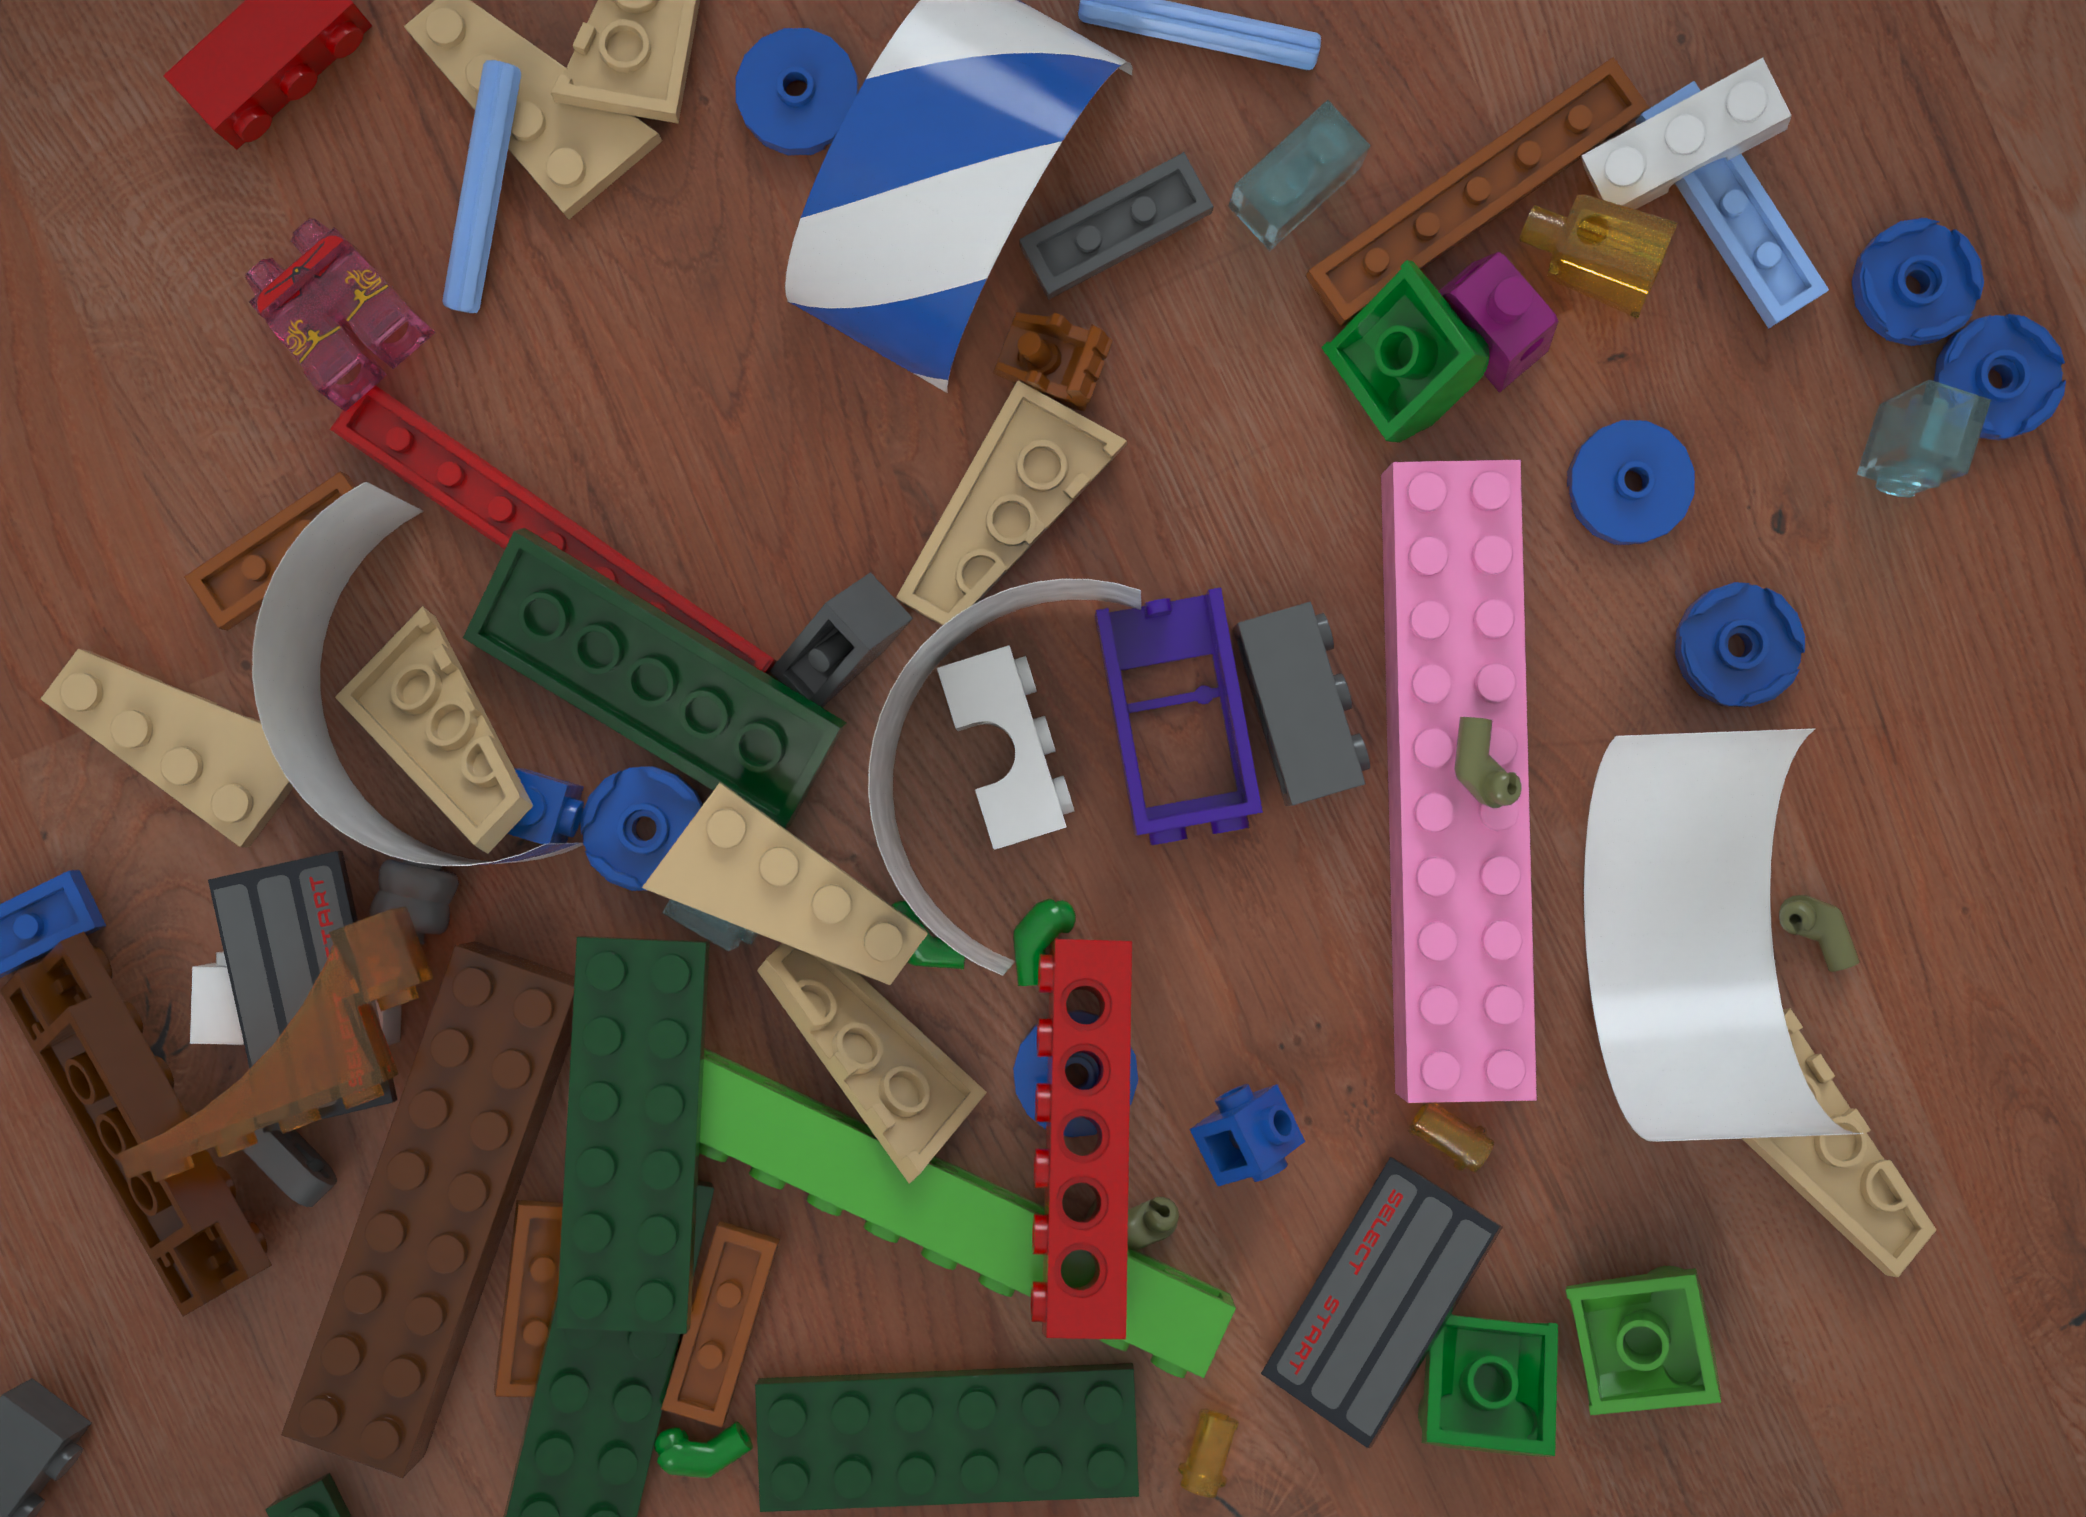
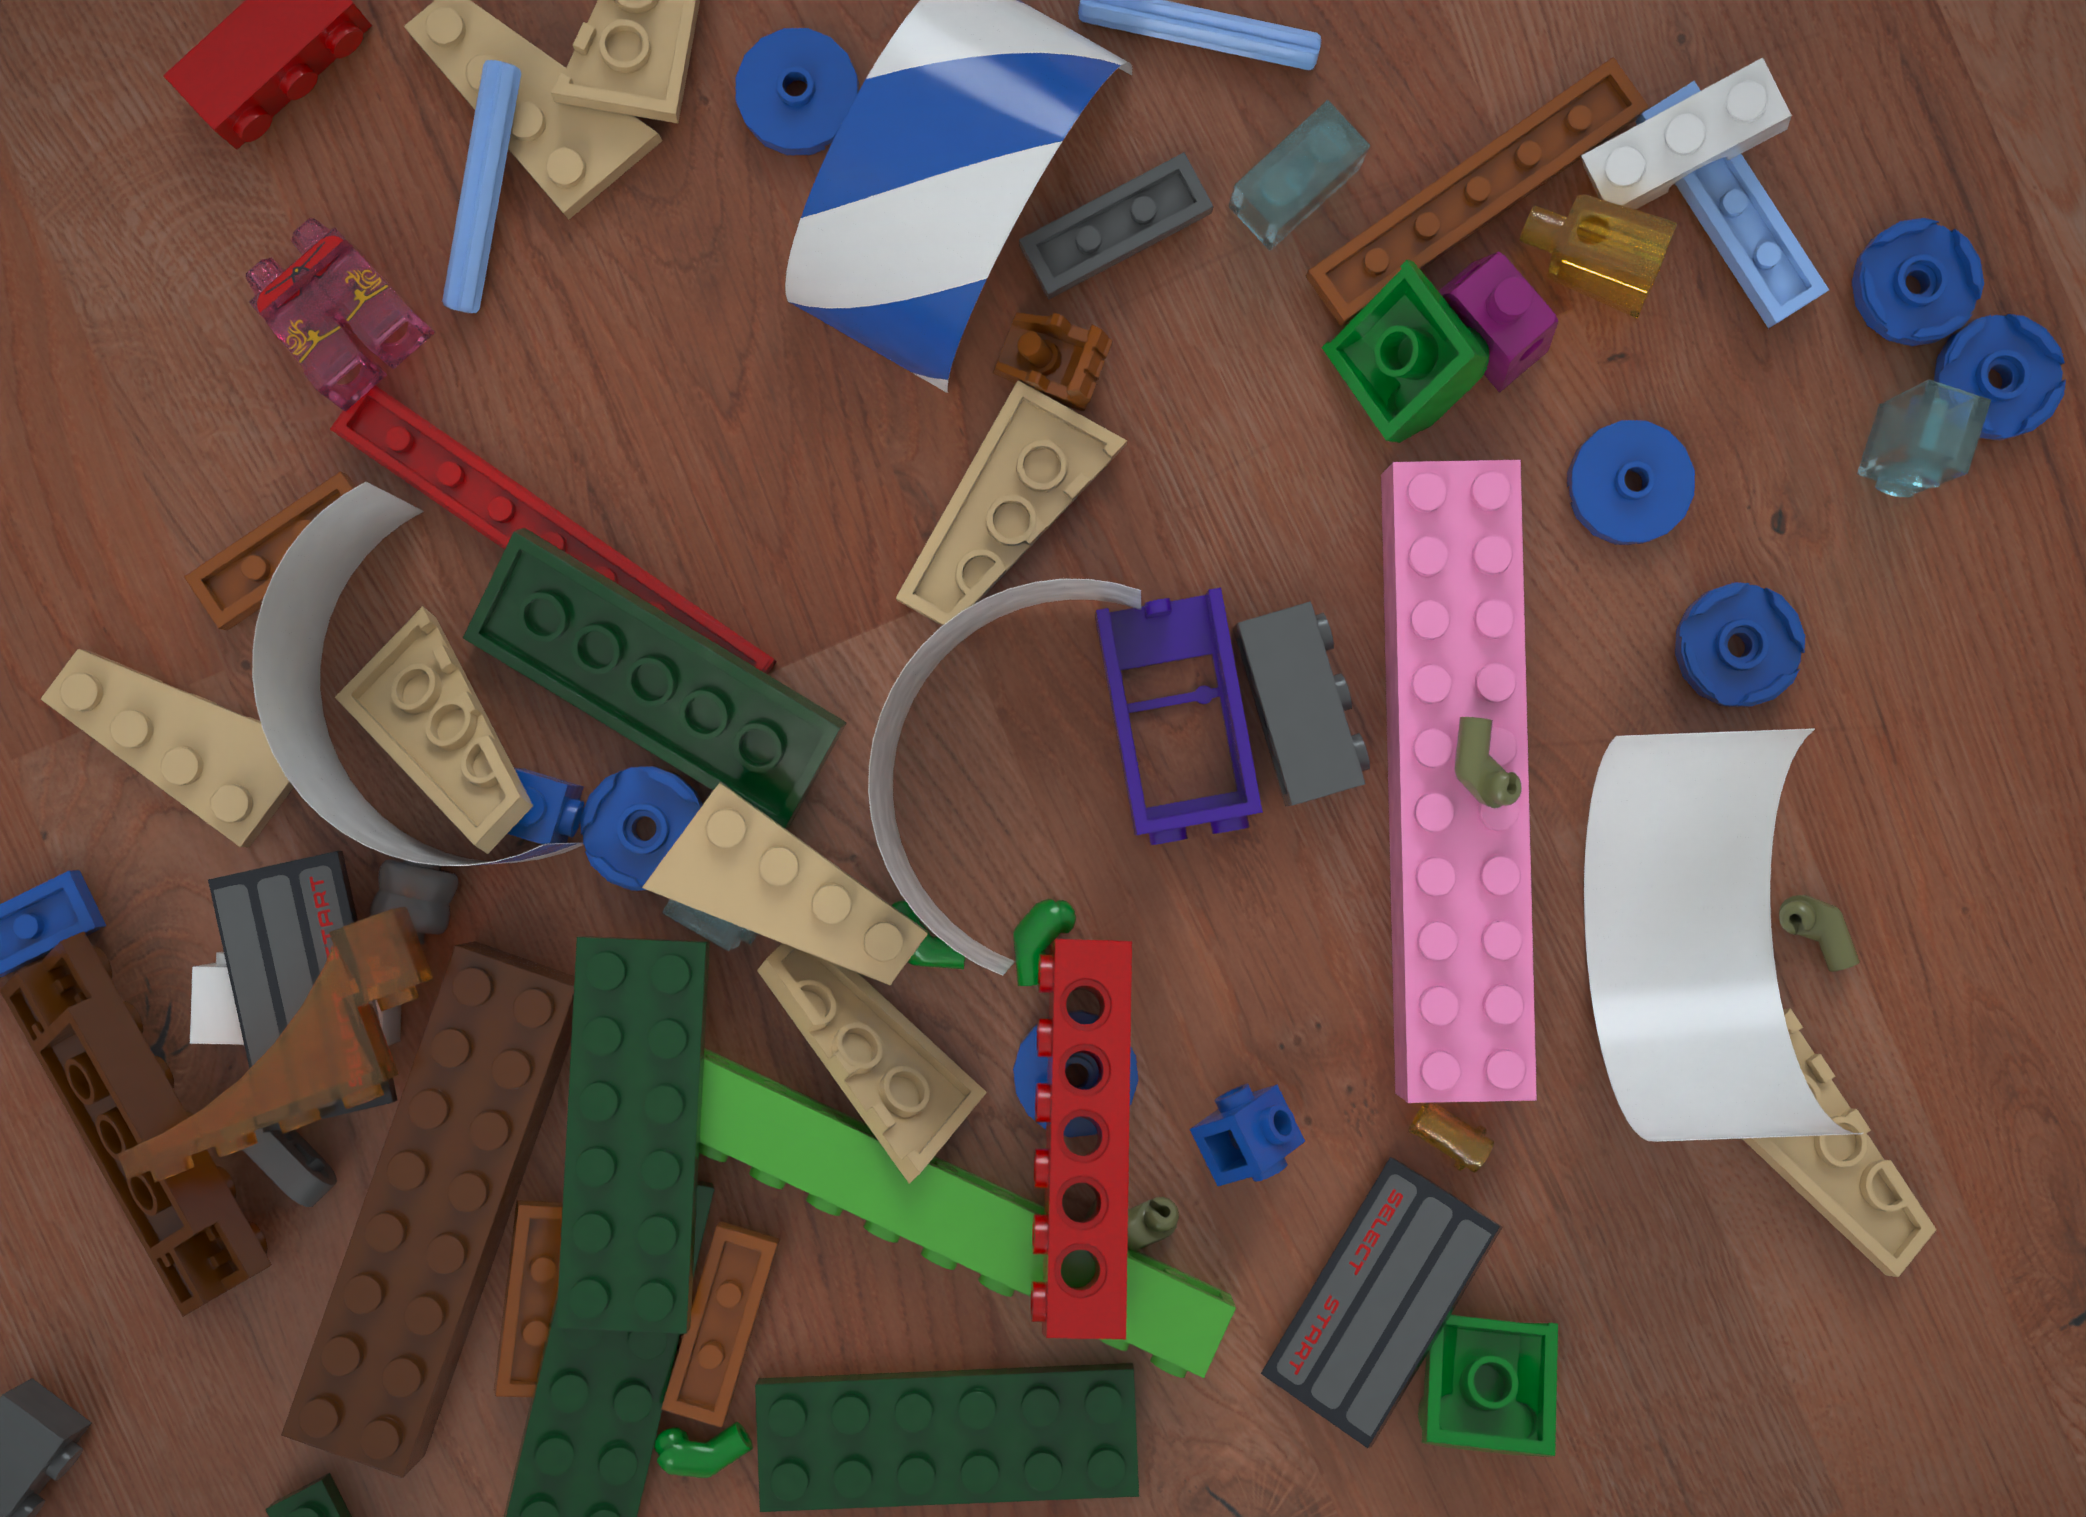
dark grey slope [770,572,913,708] -> none
white arch [937,645,1075,850] -> none
clear yellow pin [1178,1409,1239,1498] -> none
bright green slope [1566,1266,1721,1415] -> none

